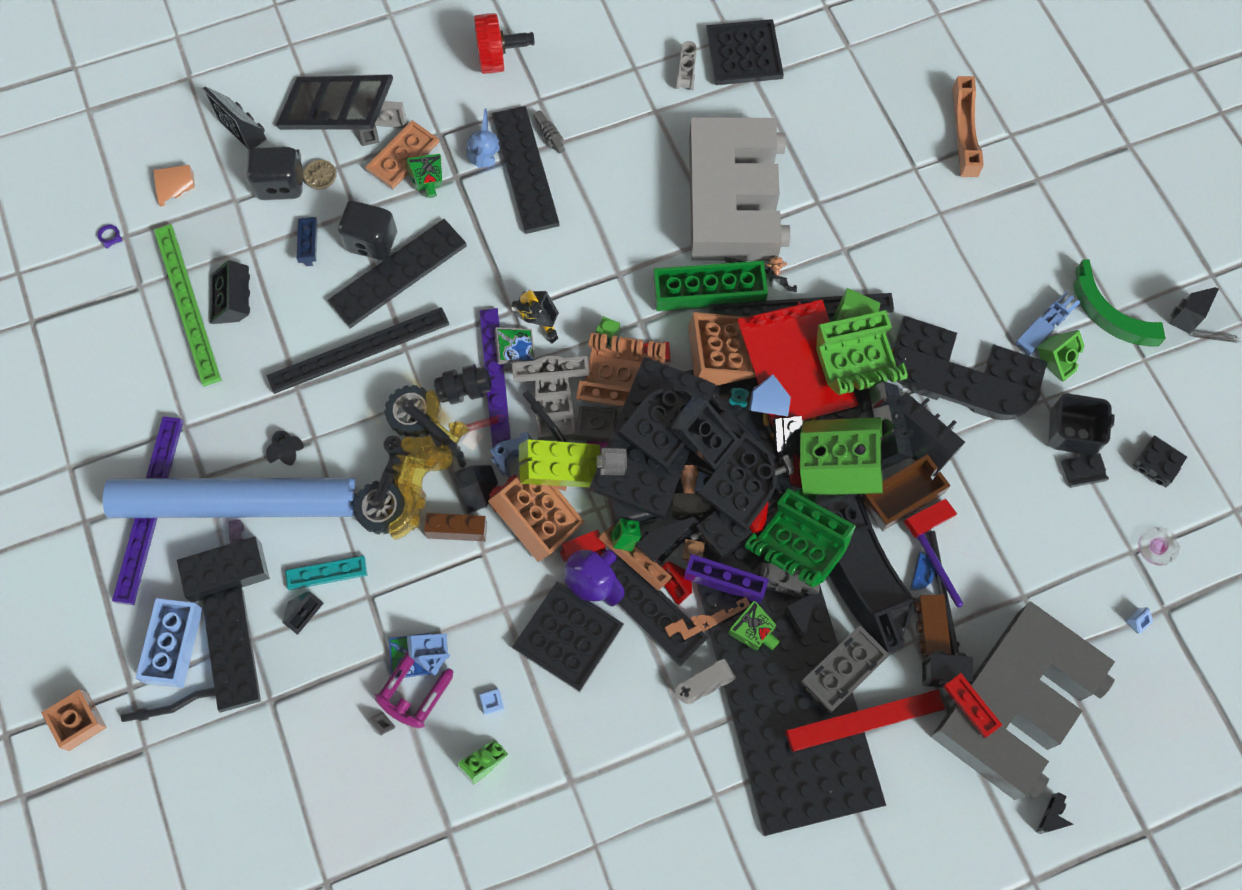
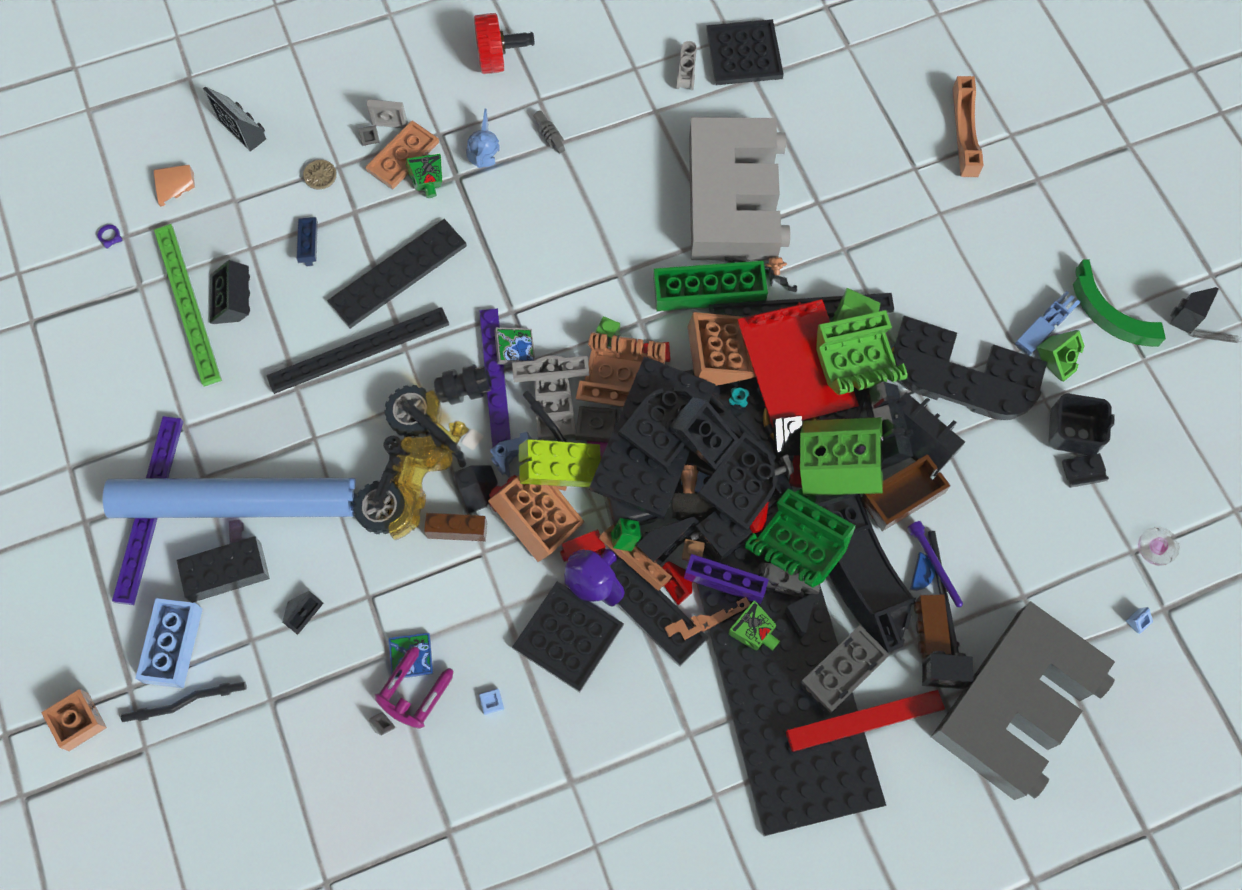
black plate [202,587,261,713] -> none
black piece [246,147,303,200] -> none
black plate [266,431,304,466] -> none
door [276,74,393,130] -> none
teal tile [285,555,368,591] -> none
black piece [338,201,398,260] -> none
medium blue slope [407,634,450,676] -> none
piece [452,415,504,435] -> none
bright green slope [458,739,508,785] -> none
black plate [492,106,560,234] -> none
torso [512,290,559,344] -> none
clear brick [596,448,627,475] -> none
light grey piece [676,659,735,704] -> none
medium blue slope [749,374,791,416] -> none
red tile [904,499,957,538] -> none
red plate [943,673,1002,739] -> none
black slope [1036,792,1074,834] -> none
black plate [1132,435,1187,488] -> none

